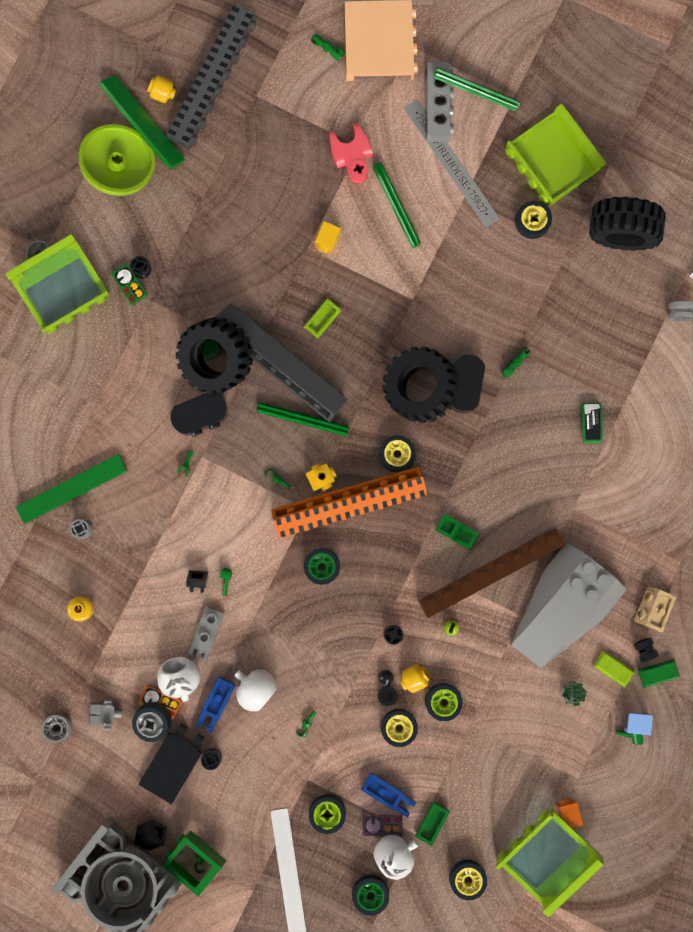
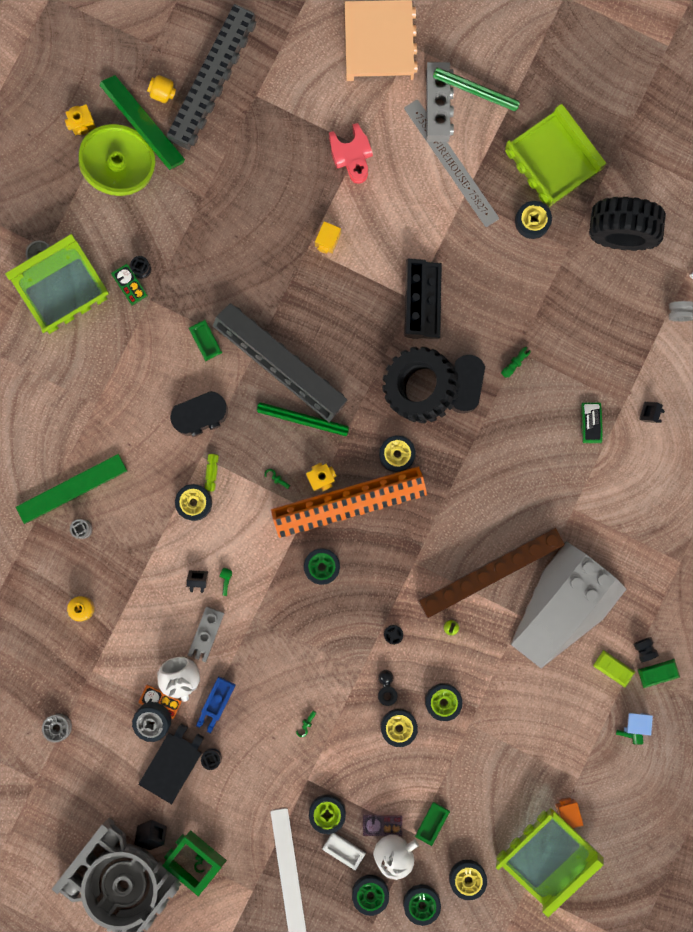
light grey piece [89,699,122,731] -> none
black tyre [176,317,253,394] -> none
green hand [177,450,193,477] -> none
white piece [234,669,278,712] -> none
lime tile [304,298,342,339] -> none
green piece [311,34,345,61] -> none
blue hinge [361,772,416,817] -> none
green axle [373,162,421,248] -> none
yellow head [400,664,430,693] -> none
green slope [435,514,480,551] -> none
clear green gear [562,681,587,706] -> none
tan bracket [634,586,676,633] -> none
none -> yellow brick [65,104,96,136]
none -> wheel [175,484,212,521]
none -> lime axle [204,454,219,492]
none -> white tile [322,833,366,870]
none -> wheel [403,884,441,926]
none -> black brick [404,258,442,339]
none -> black tile [639,402,665,423]

